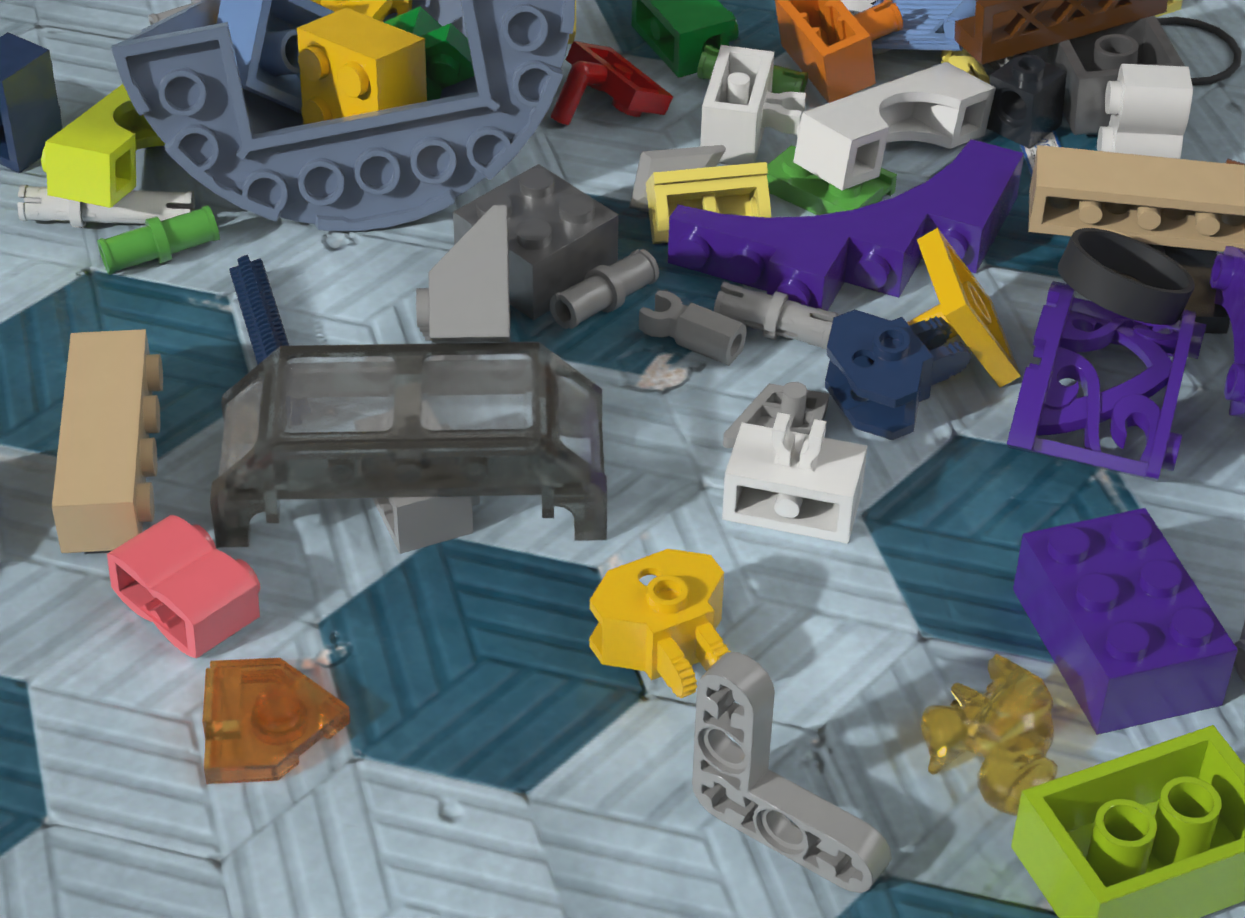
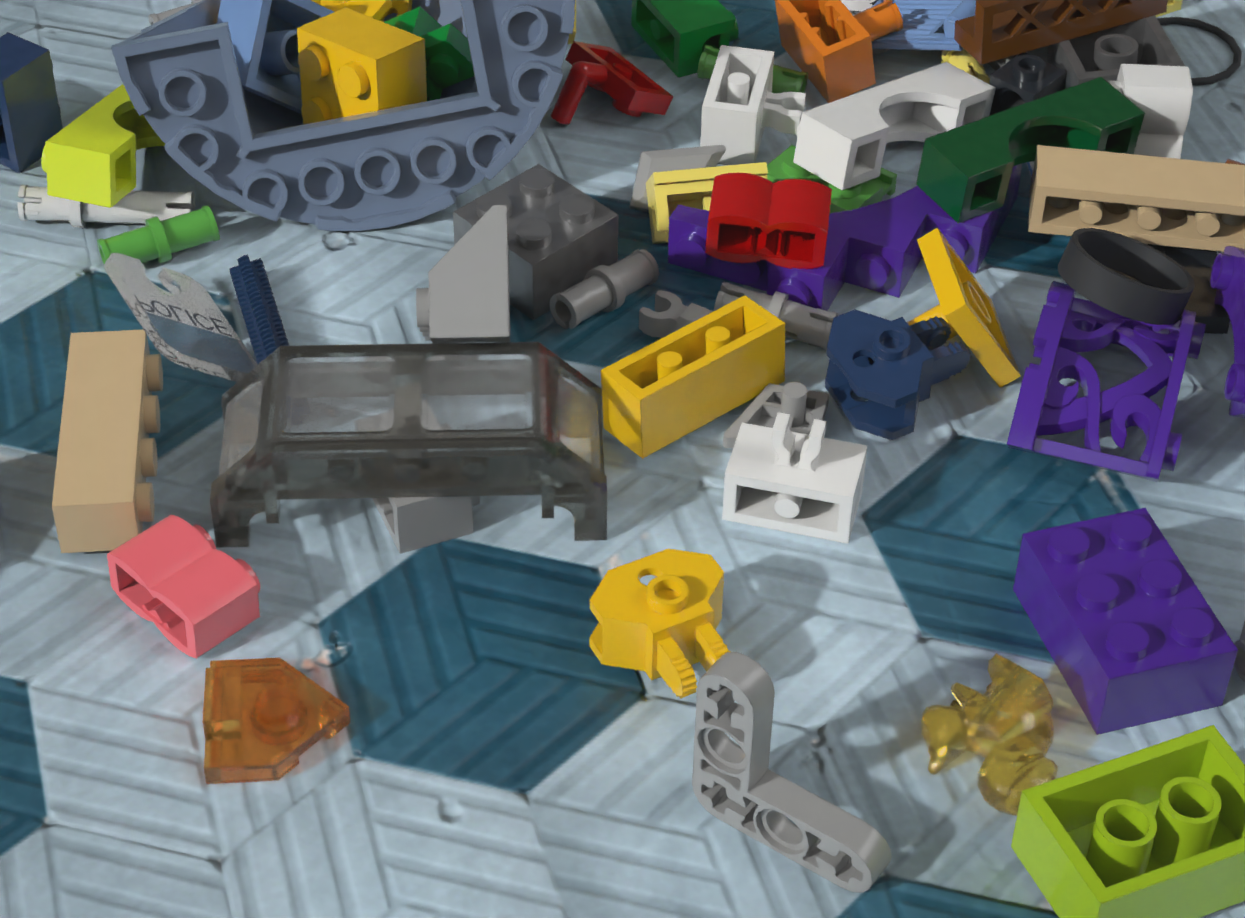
none -> clear piece [104,253,260,385]
none -> yellow brick [601,295,785,459]
none -> red brick [705,173,832,269]
none -> dark green arch [916,77,1145,223]

